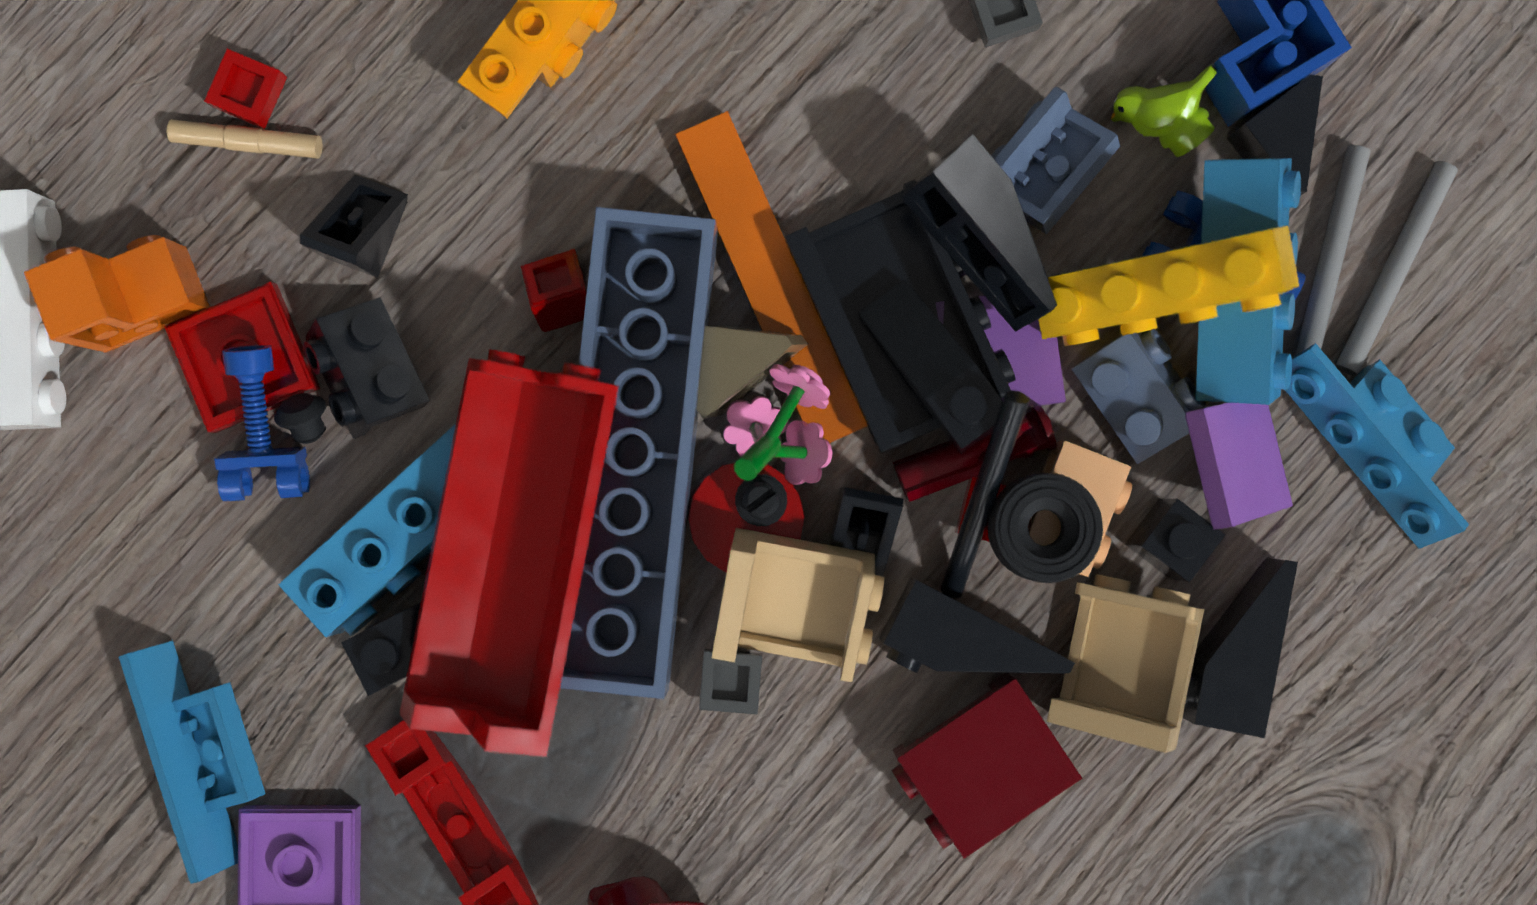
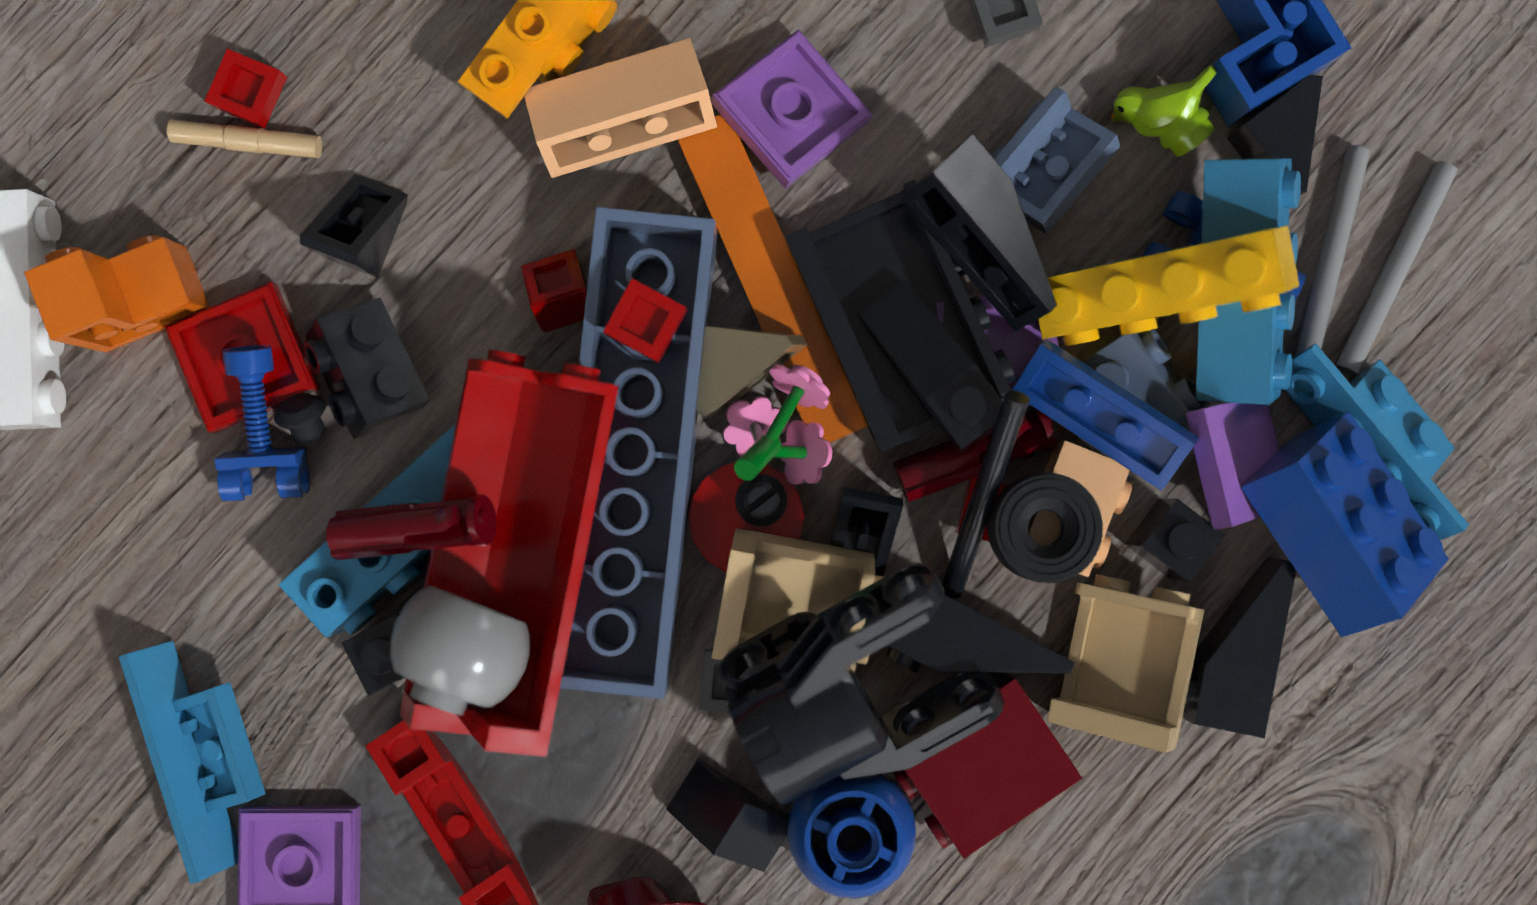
none -> dark red piece [326,494,497,560]
none -> light grey wheel [390,586,530,715]
none -> light nougat brick [524,38,717,178]
none -> red plate [603,278,687,363]
none -> black slope [666,758,789,872]
none -> medium lavender tile [711,29,873,189]
none -> black piece [719,563,1005,805]
none -> blue wheel [787,774,916,899]
none -> blue plate [1012,339,1199,491]
none -> blue brick [1241,411,1449,637]

